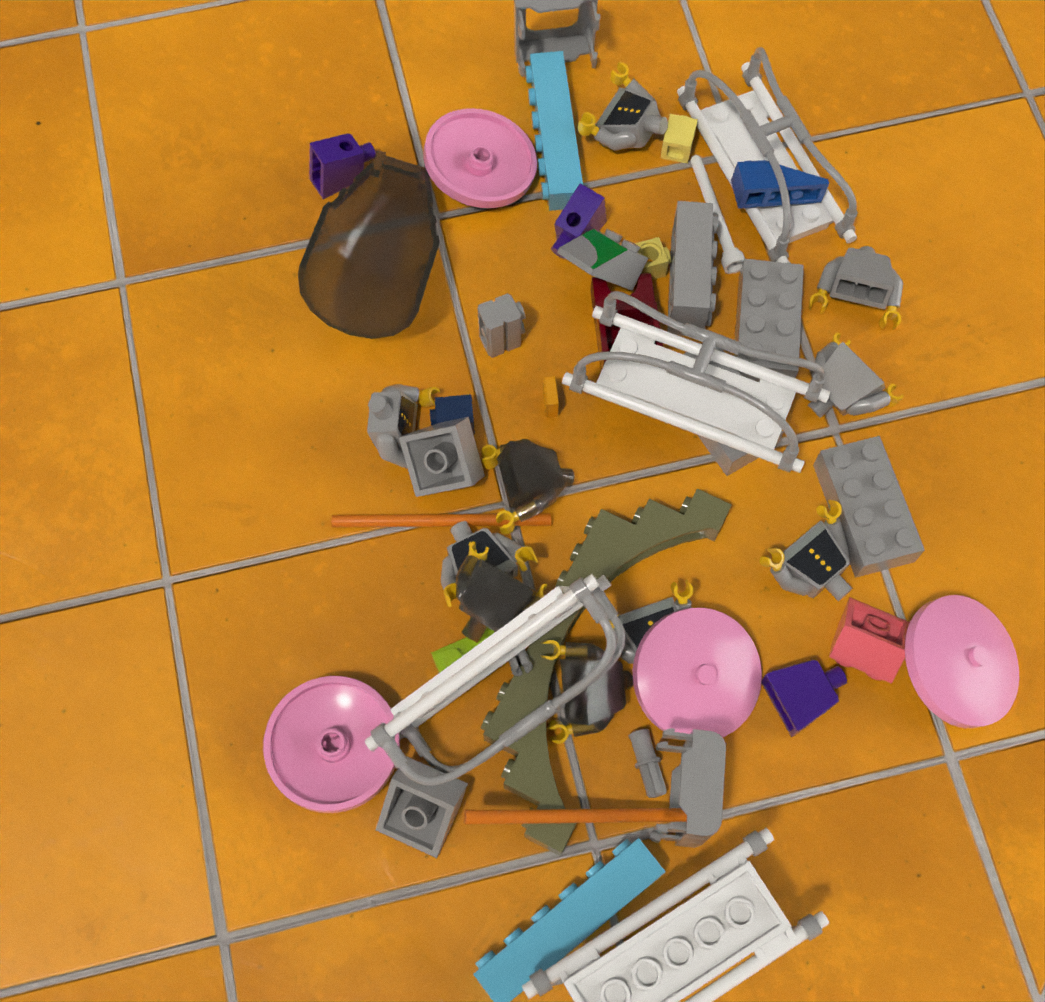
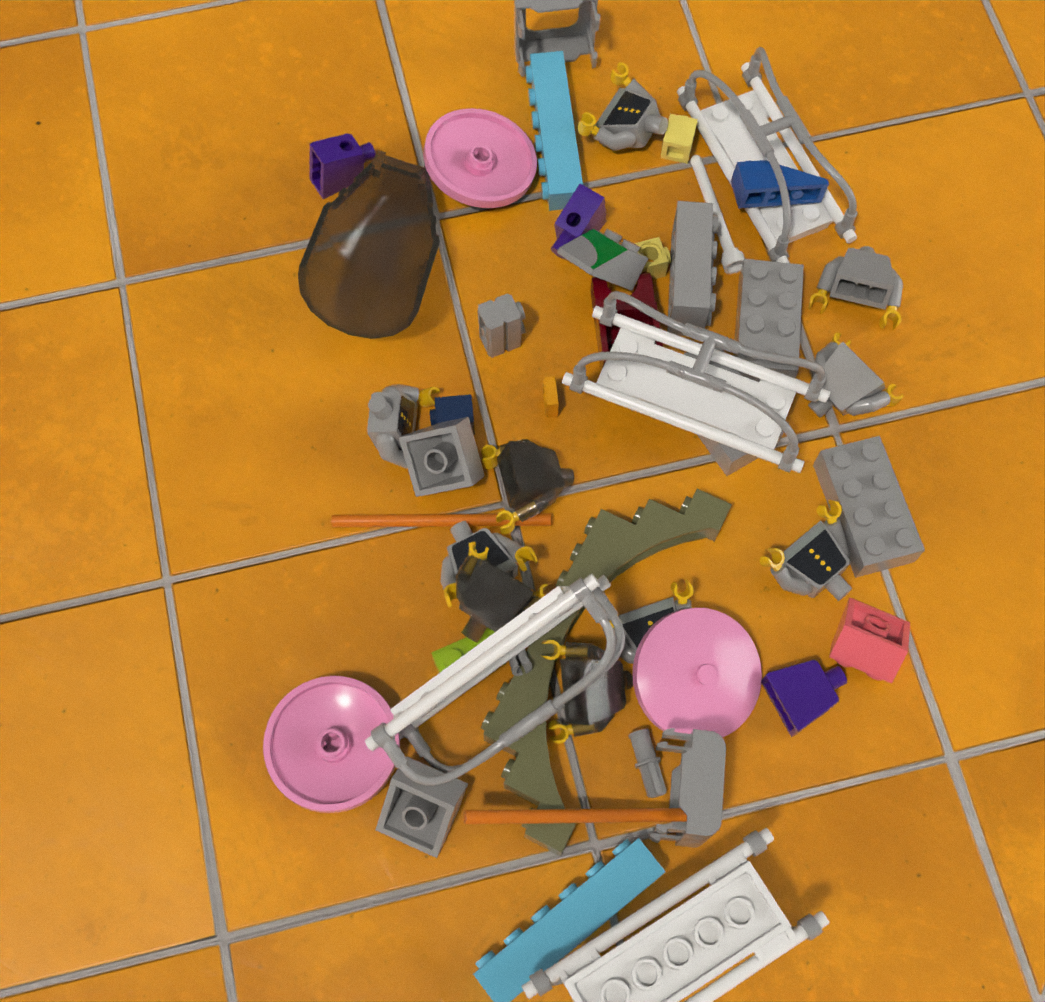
bright pink dish [905,595,1019,728] -> none

